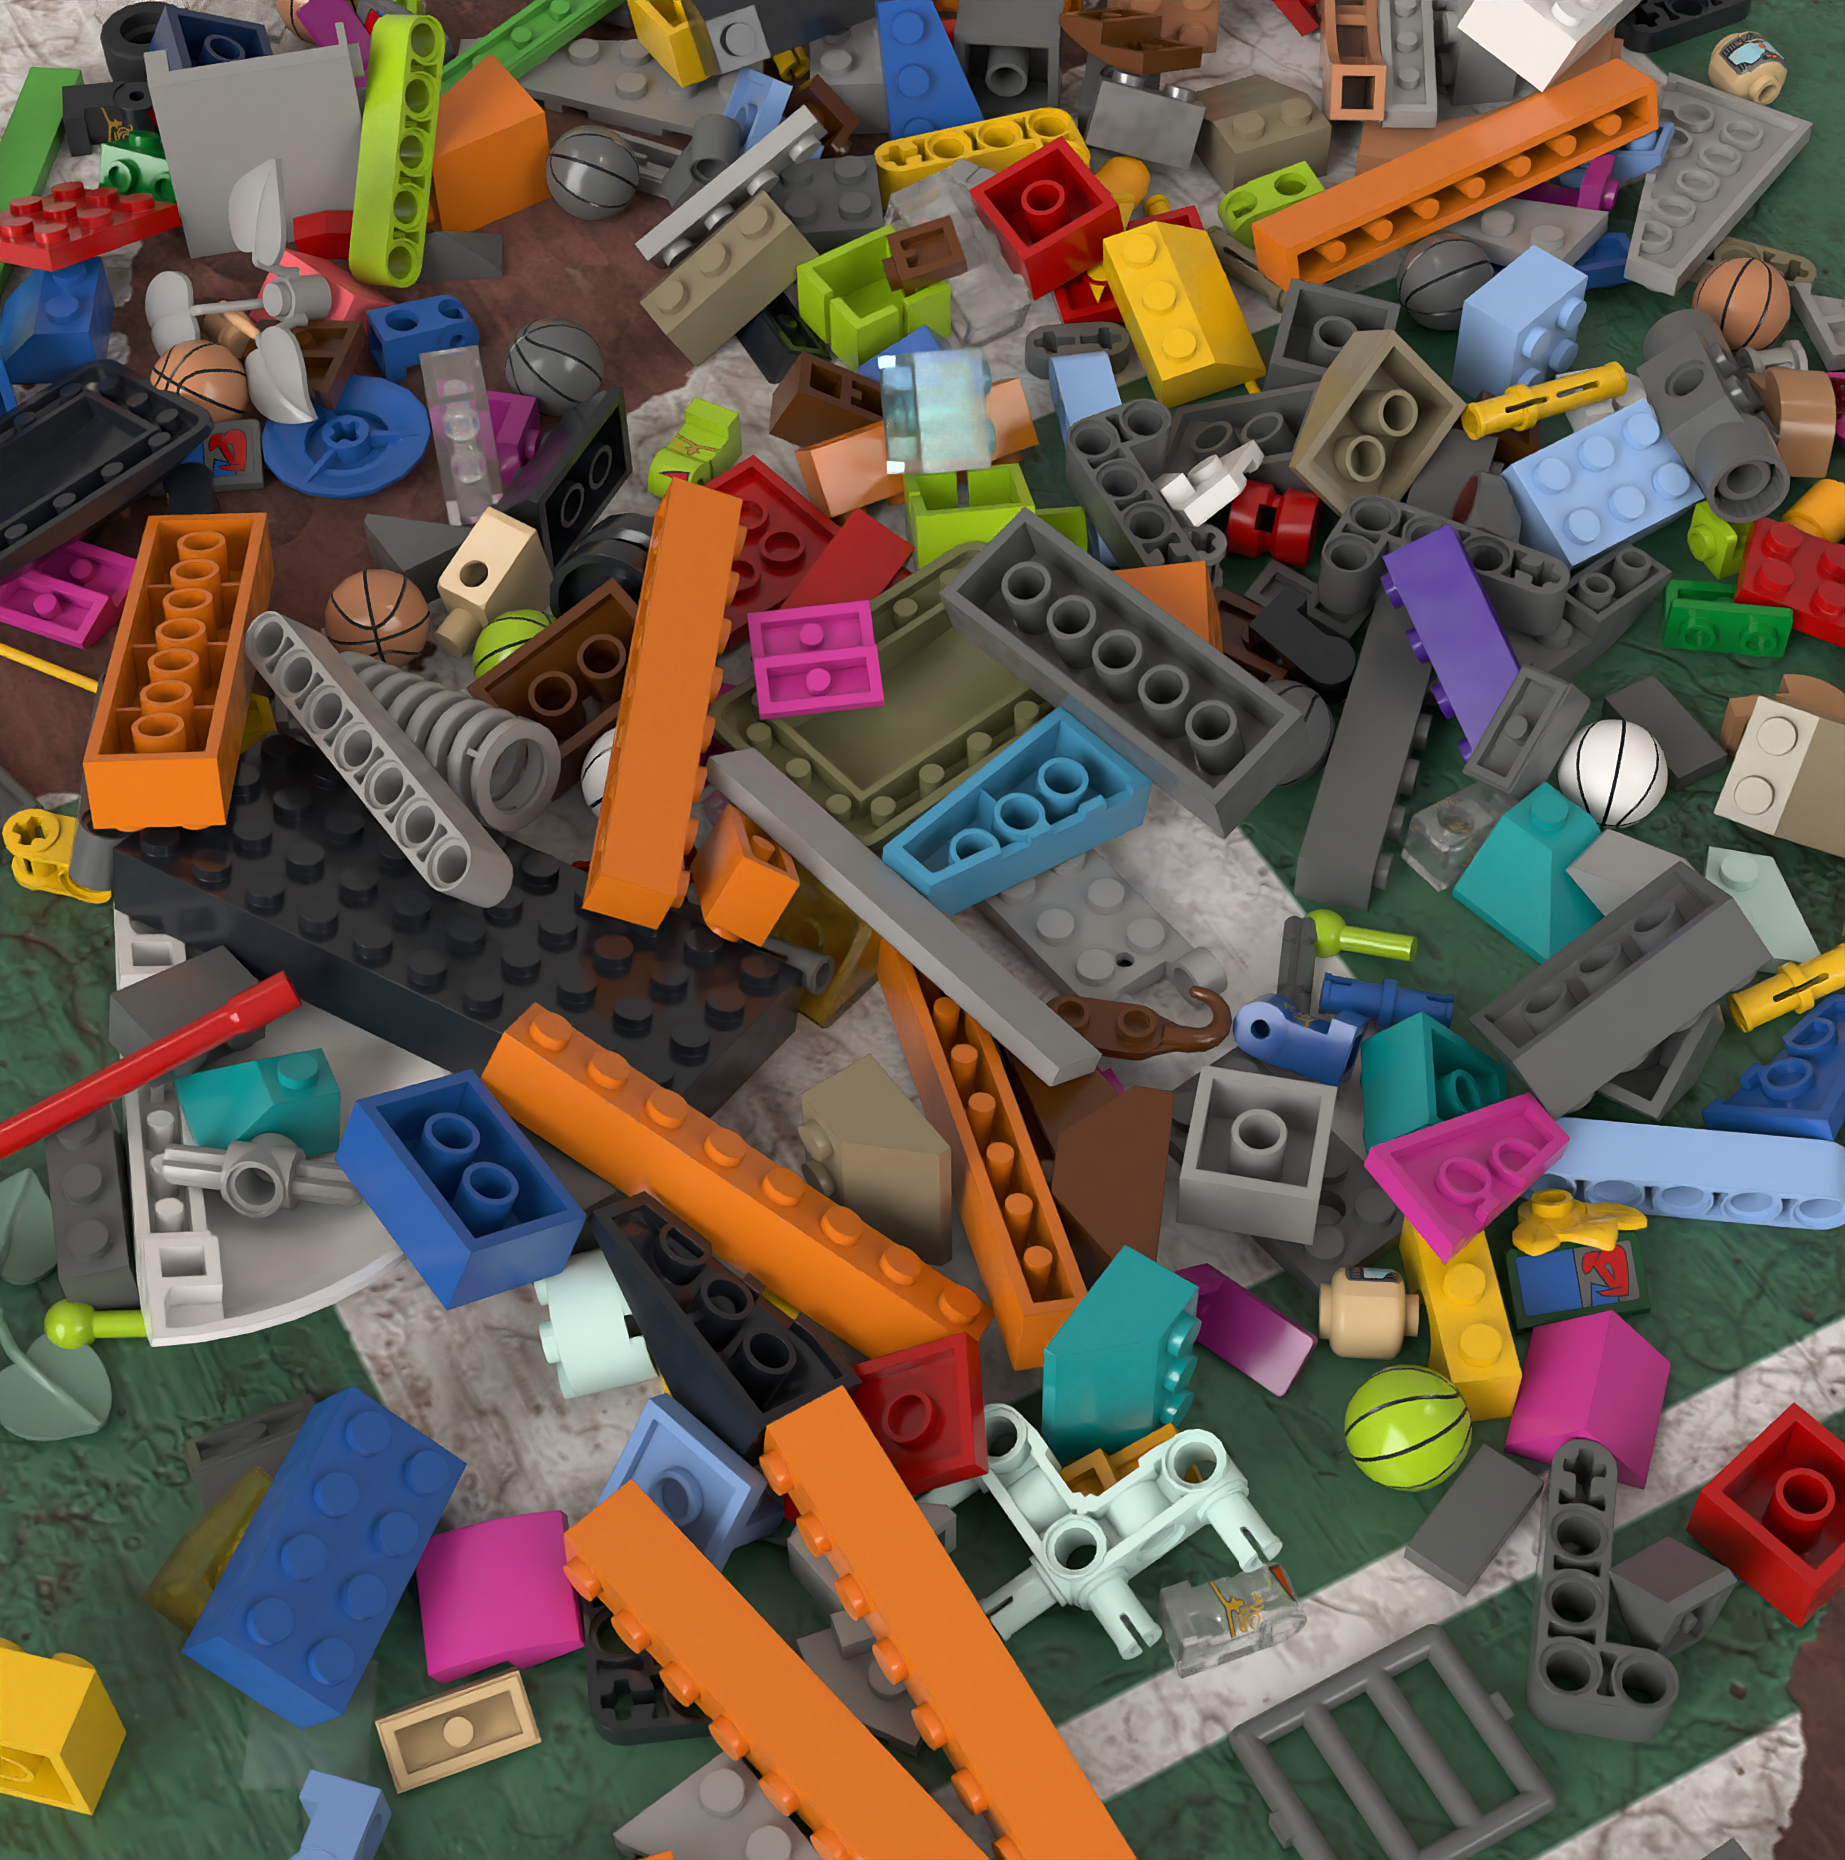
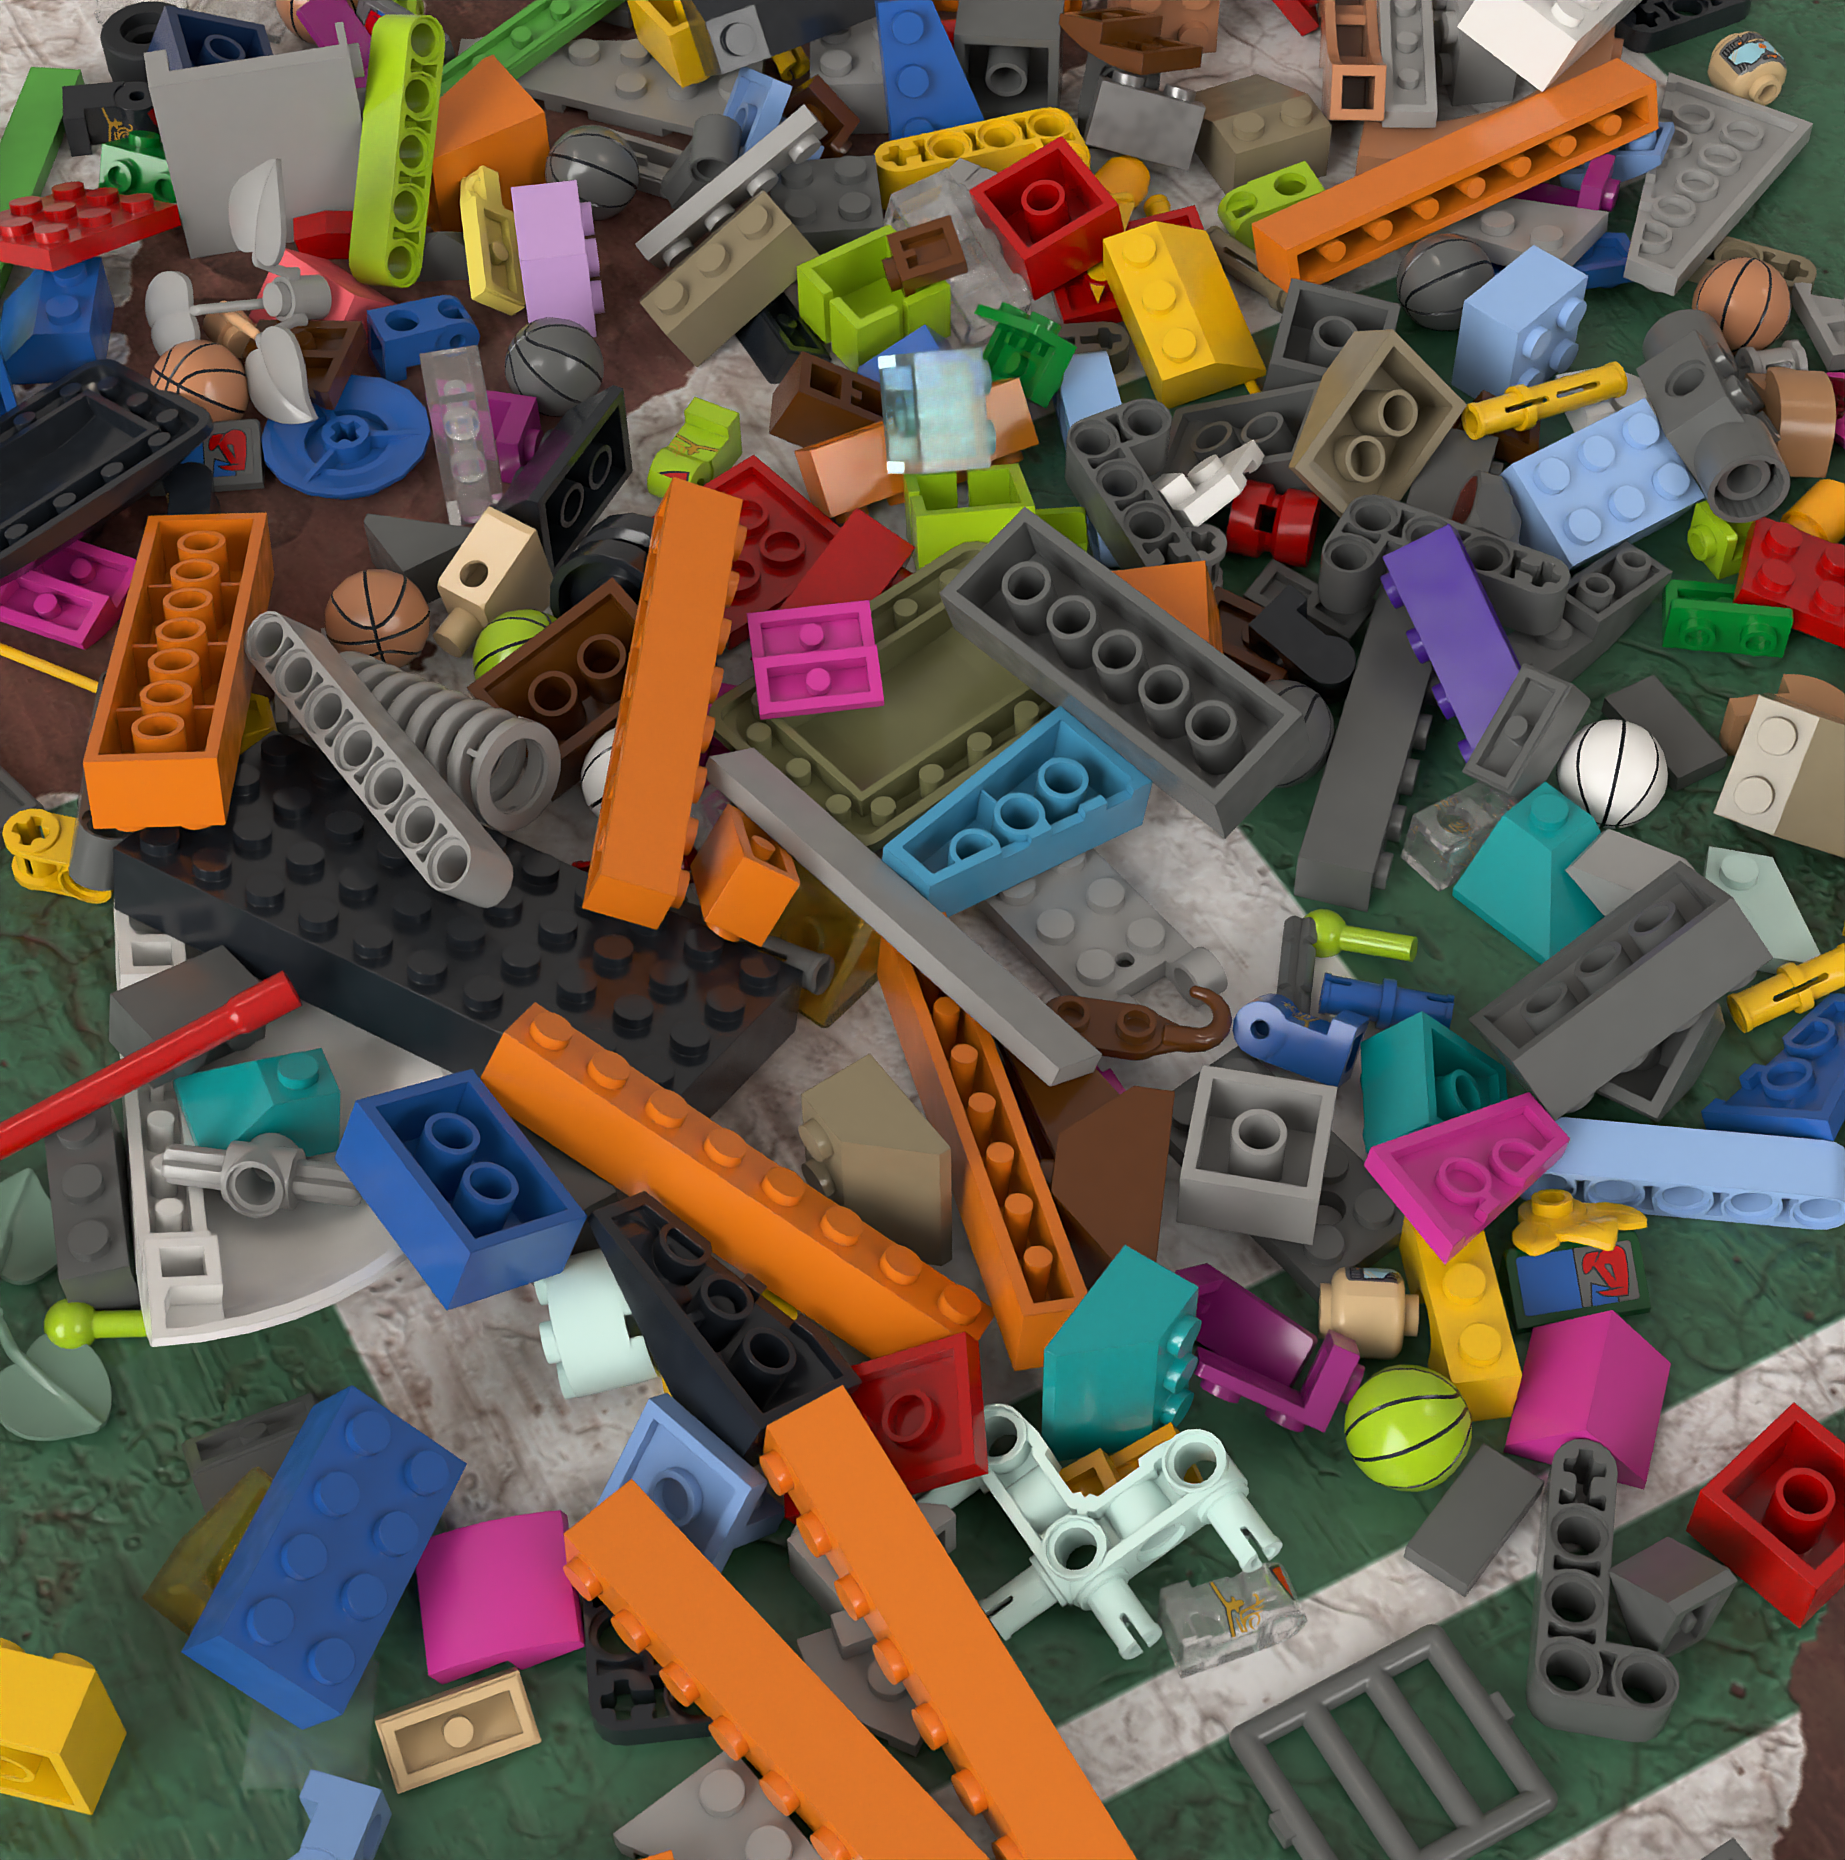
none -> light yellow hinge [460,165,526,316]
none -> lavender brick [511,180,605,337]
none -> green bracket [971,302,1077,408]
none -> magenta bracket [1194,1329,1365,1433]

